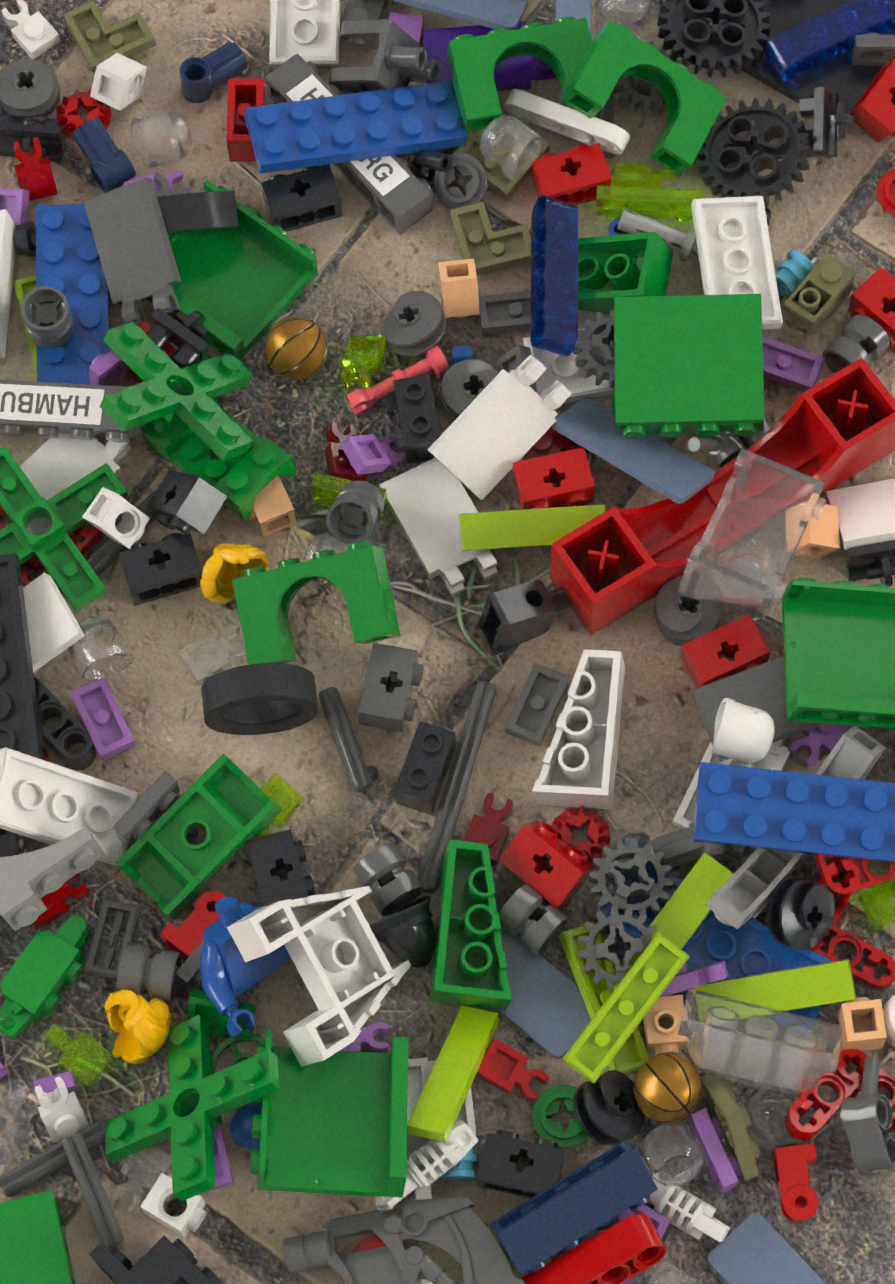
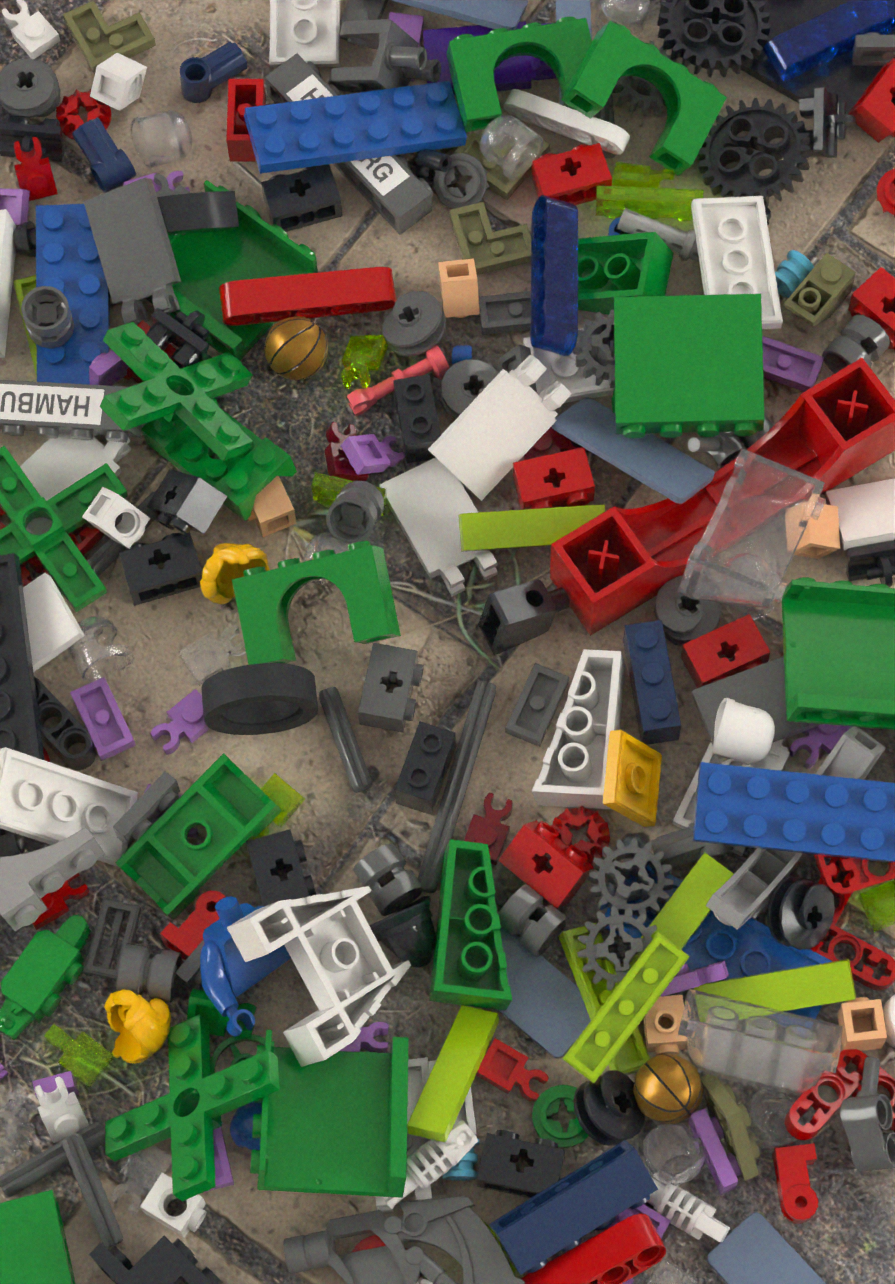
none -> medium lavender plate [150,689,210,755]
none -> red beam [219,267,397,326]
none -> yellow tile [603,730,662,827]
none -> dark blue brick [623,620,681,745]

